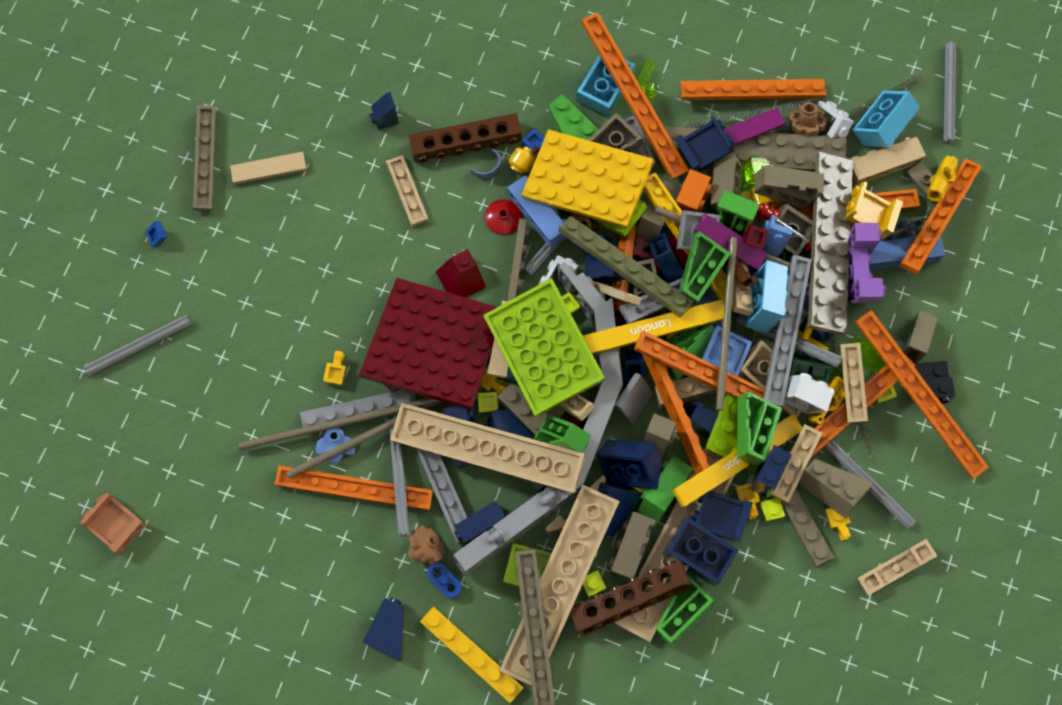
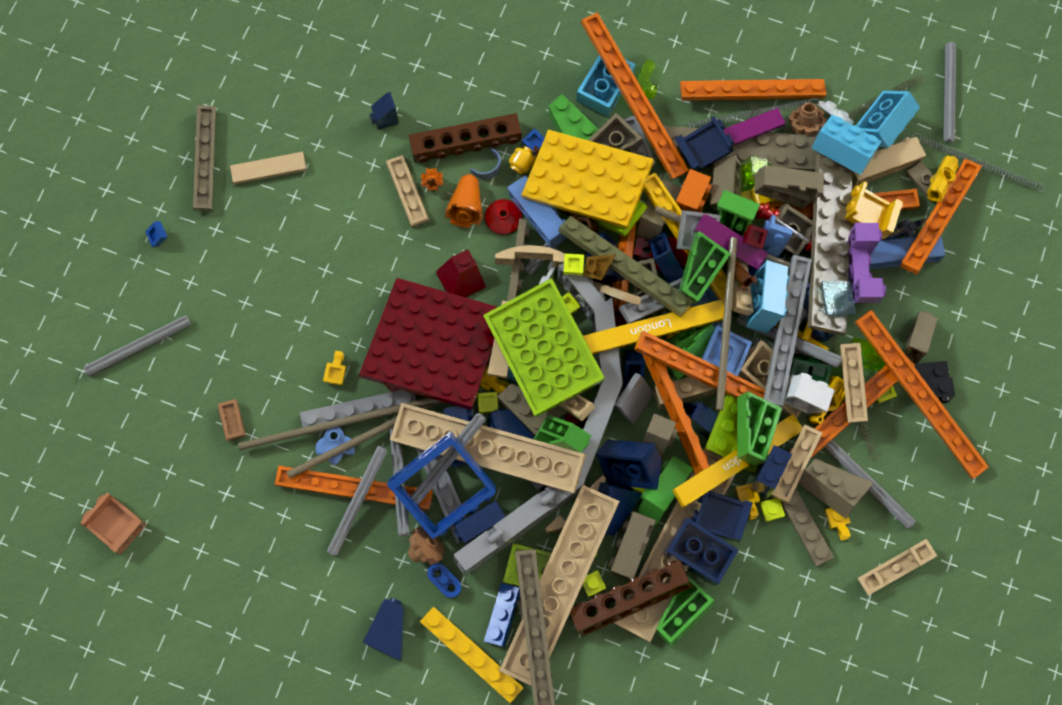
none -> medium nougat plate [218,399,246,442]
none -> light grey axle [327,446,387,556]
none -> blue window [387,431,496,539]
none -> light grey axle [411,413,486,505]
none -> orange gear [421,168,443,191]
none -> orange cone [445,174,482,228]
none -> plate [484,583,520,648]
none -> tan slope [495,245,565,268]
none -> neon yellow plate [563,254,584,276]
none -> pearl gold piece [583,254,616,280]
none -> medium azure brick [811,115,882,175]
none -> clear light blue piece [821,280,856,317]
none -> light grey piece [912,133,1045,192]

